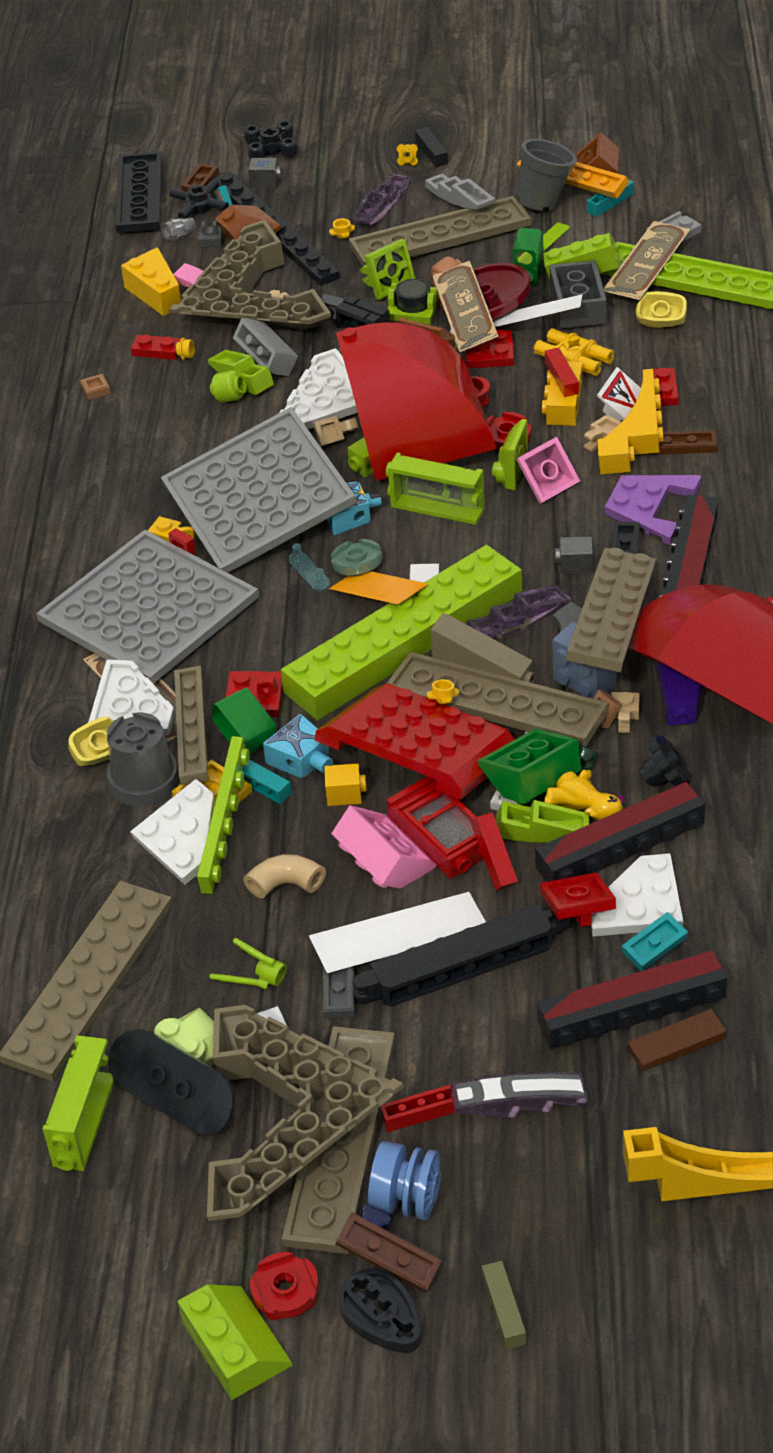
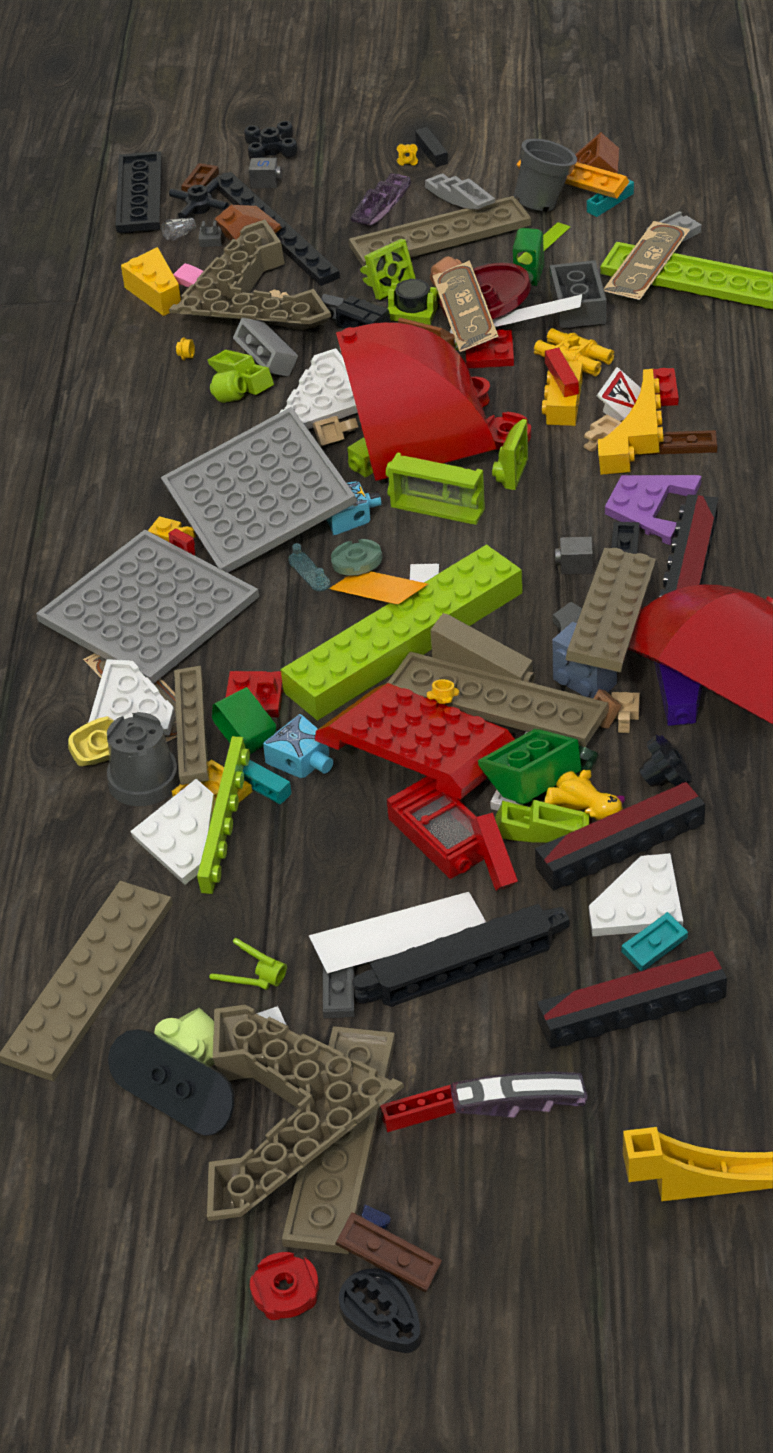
lime door [43,1035,115,1171] -> none
medium nougat tile [80,374,111,400] -> none
red plate [131,335,181,360] -> none
lime slope [177,1284,292,1400] -> none
teal tile [214,185,233,206] -> none
tan cylinder [243,854,326,898] -> none
yellow brick [325,764,367,806] -> none
yellow plate [329,218,355,238] -> none
bright pink slope [331,805,437,889] -> none
medium blue wheel [368,1141,441,1221] -> none
clear purple slope [466,584,572,640] -> none
olive piece [482,1261,527,1350] -> none
bright pink slope [516,437,580,503] -> none
red hinge [540,872,616,927] -> none
lime slope [543,233,619,279] -> none
reddish brown tile [627,1009,727,1072] -> none
light yellow piece [636,291,687,328] -> none

